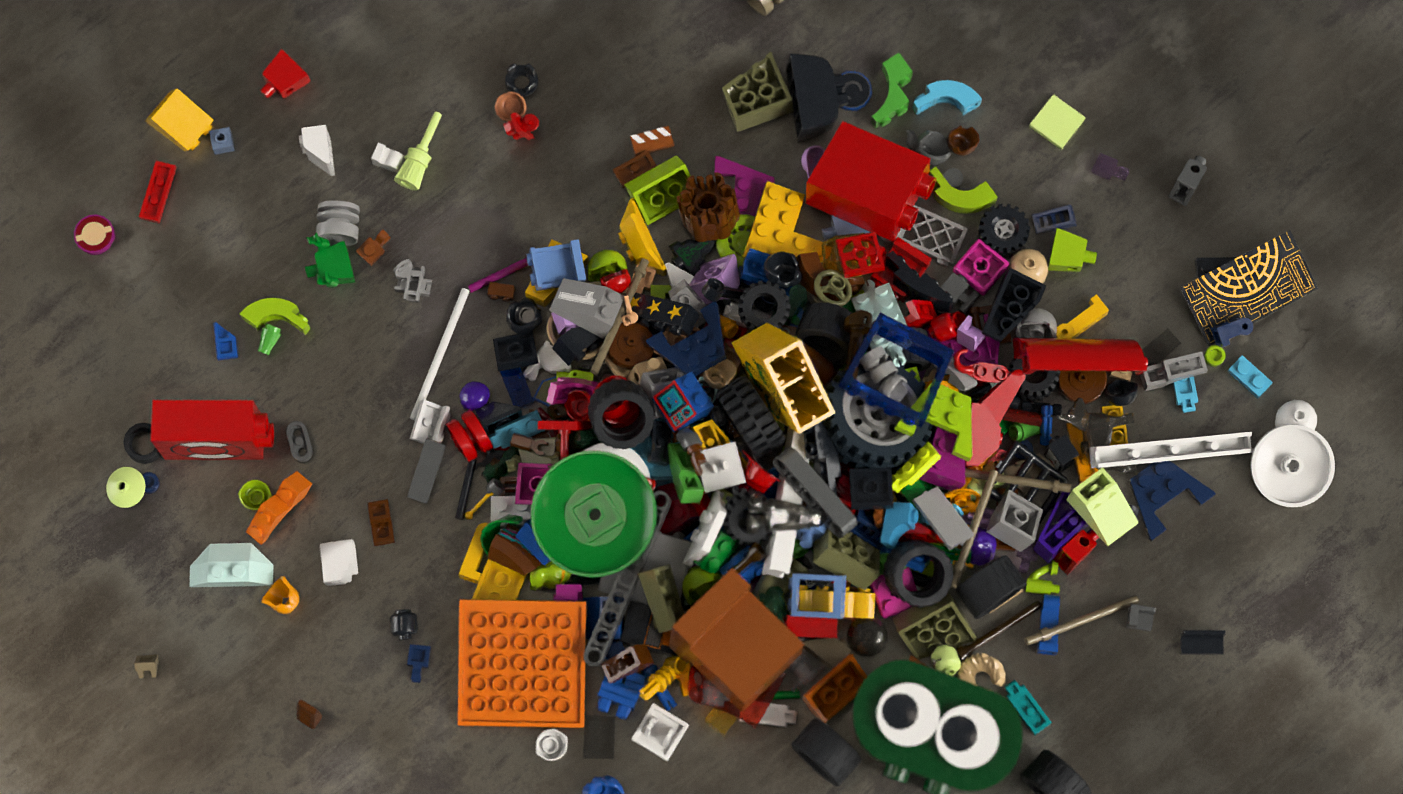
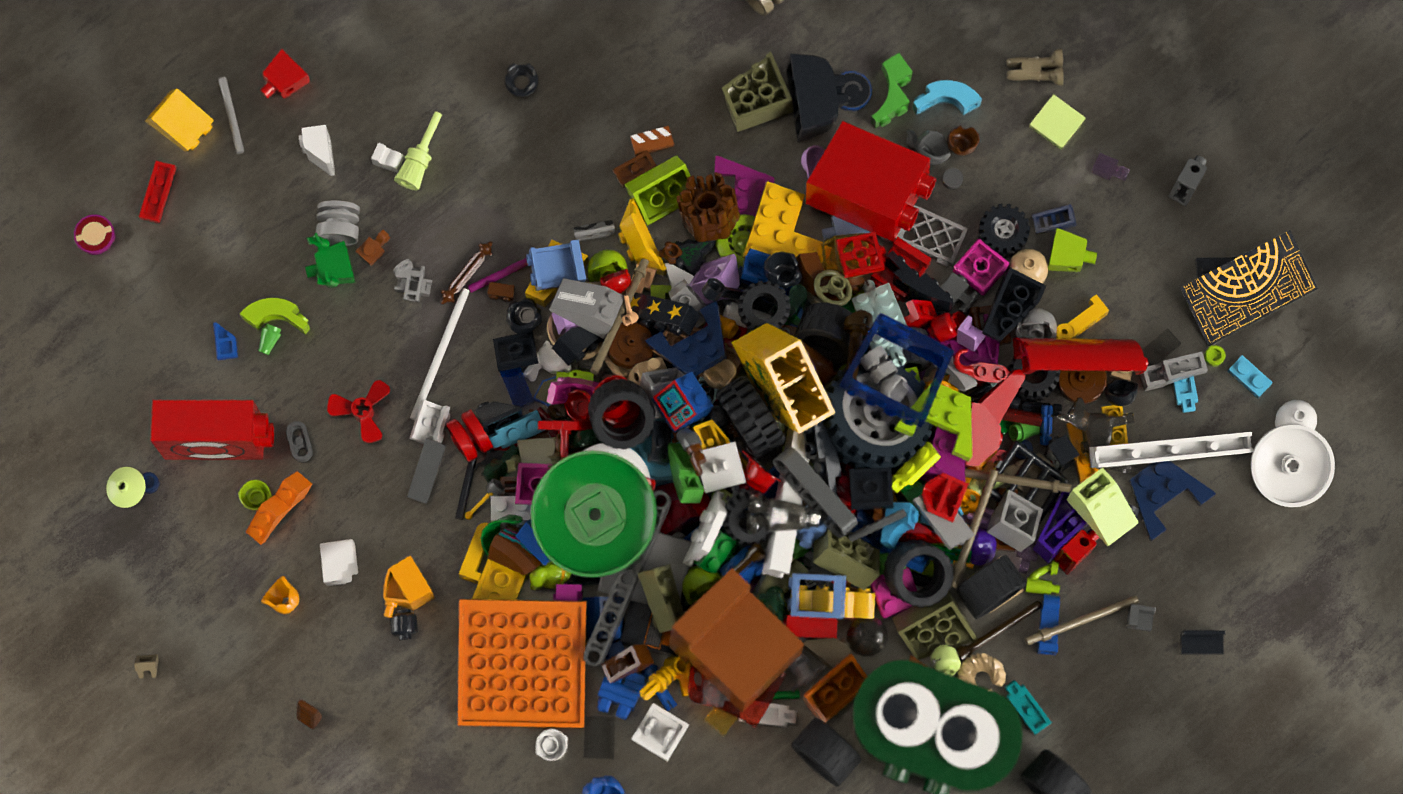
black tyre [123,423,161,464] -> none
light aqua wedge [190,543,274,587] -> none
sand blue plate [209,127,235,155] -> none
reddish brown slope [367,499,395,546] -> none
dark blue plate [407,644,431,683] -> none
dark purple hair [459,381,490,411] -> none
nougat hair [494,92,527,122] -> none
red hips [503,112,539,140] -> none
reddish brown bar [510,433,549,456] -> none
lime arch [929,167,997,214] -> none
dark blue leg [1211,317,1254,347] -> none
none -> light grey bar [219,77,244,154]
none -> red piece [327,380,390,443]
none -> light orange piece [383,555,435,618]
none -> reddish brown wheel [441,241,493,305]
none -> light grey slope [573,220,615,241]
none -> reddish brown plate [658,241,682,265]
none -> dark grey bar [848,509,906,542]
none -> red slope [922,473,969,523]
none -> dark tan piece [1007,48,1063,86]

